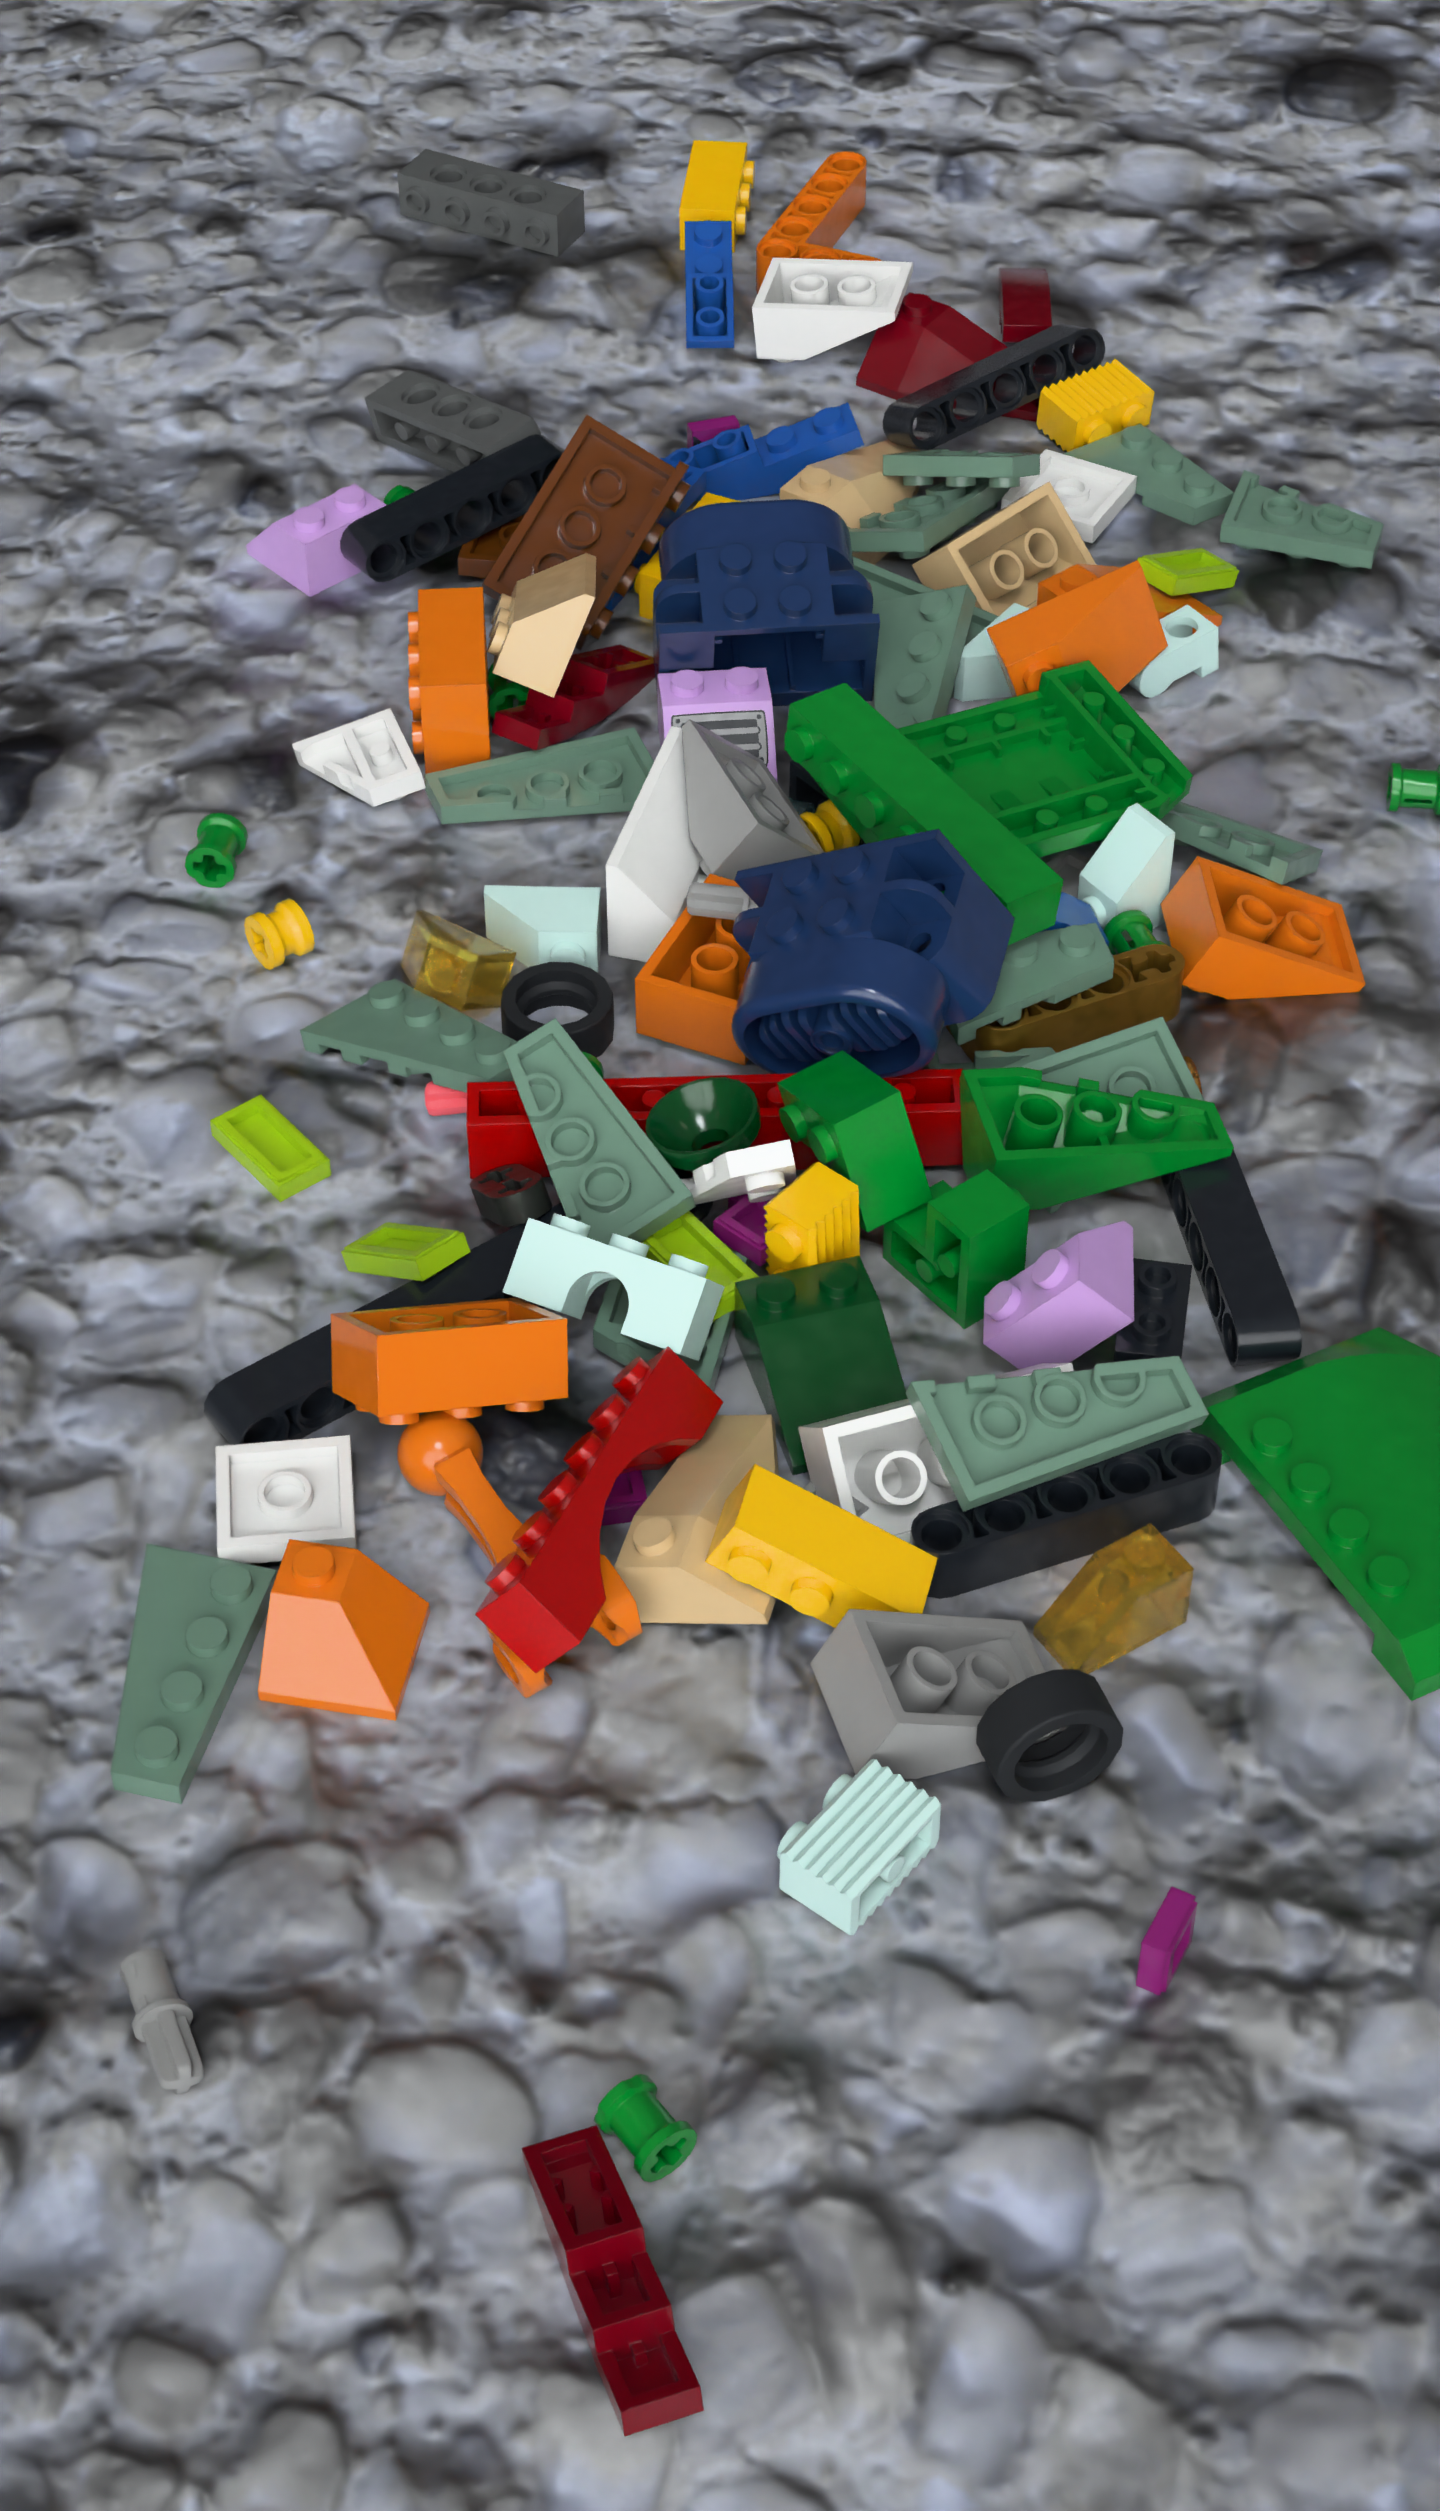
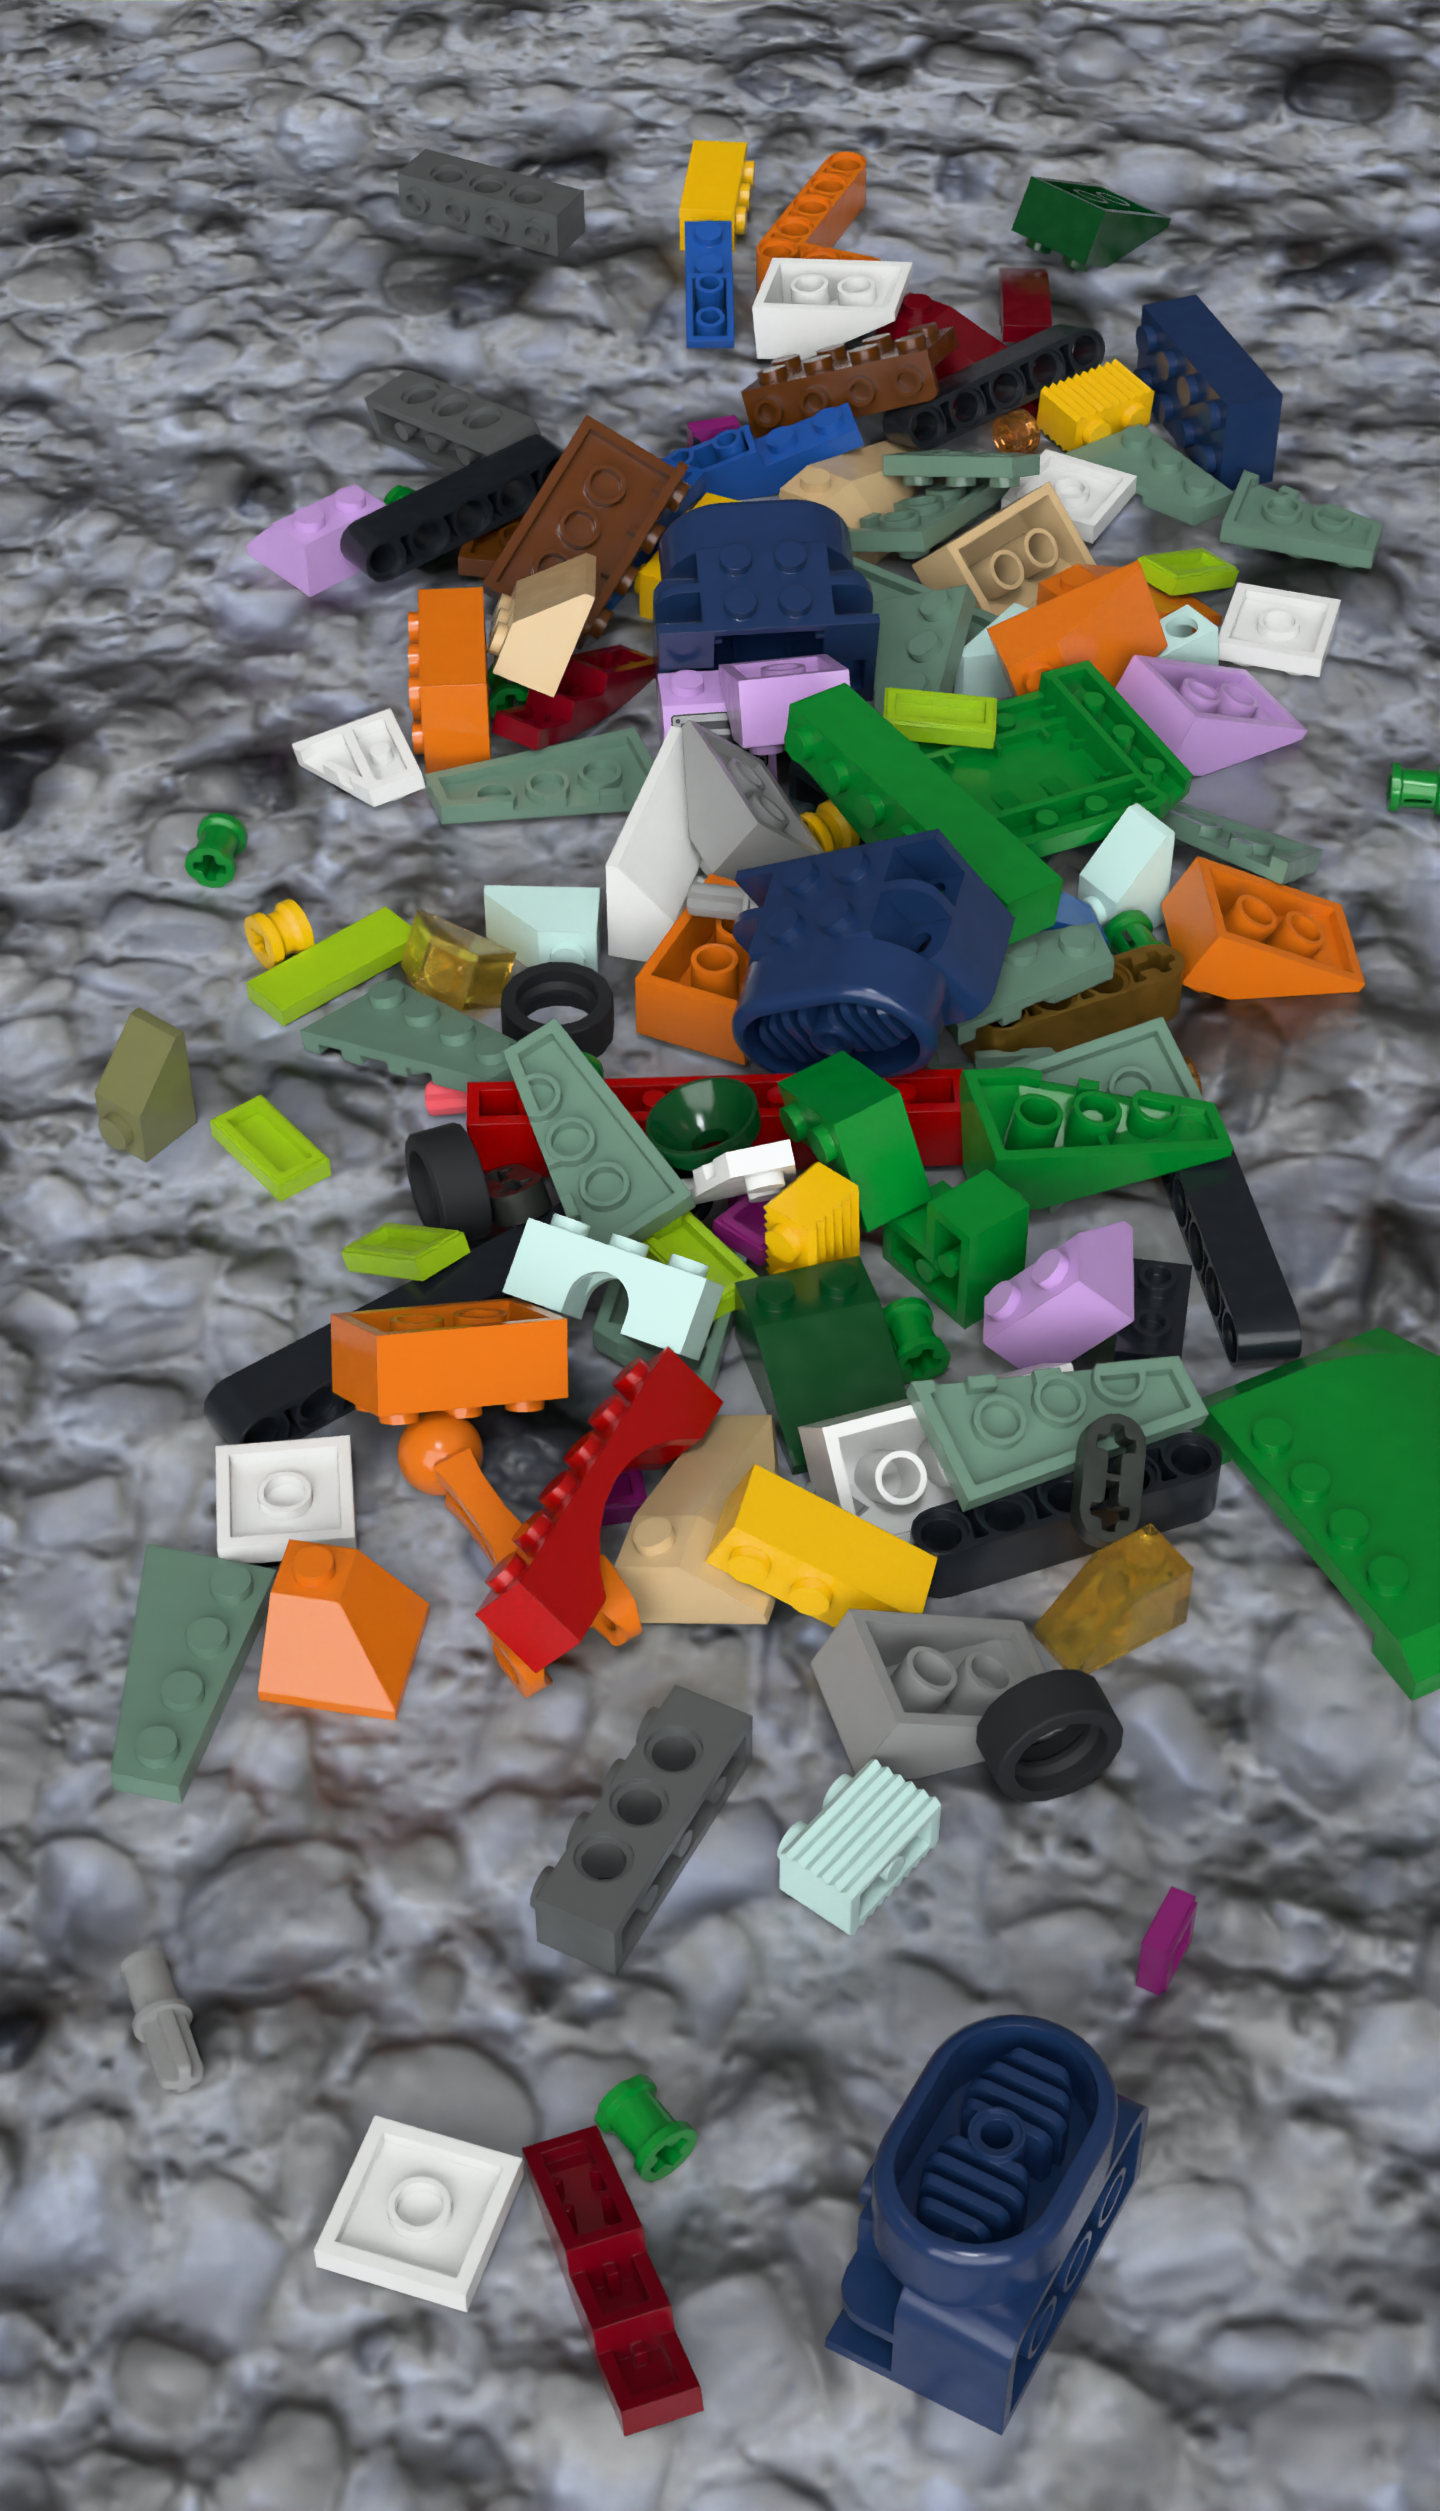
none -> olive slope [94,1007,197,1163]
none -> lime tile [246,906,422,1027]
none -> white plate [314,2115,524,2312]
none -> black tyre [405,1122,492,1243]
none -> dark grey brick [530,1684,753,1976]
none -> lavender slope [718,654,850,755]
none -> reddish brown bracket [741,322,959,438]
none -> dark blue brick [825,2014,1149,2436]
none -> lime tile [882,687,997,749]
none -> green bush [882,1297,951,1383]
none -> clear orange bush [992,408,1040,453]
none -> dark green slope [1011,176,1171,272]
none -> pearl dark grey beam [1070,1414,1147,1548]
none -> lavender slope [1115,655,1308,776]
none -> dark blue brick [1133,295,1283,490]
none -> white plate [1218,582,1341,677]

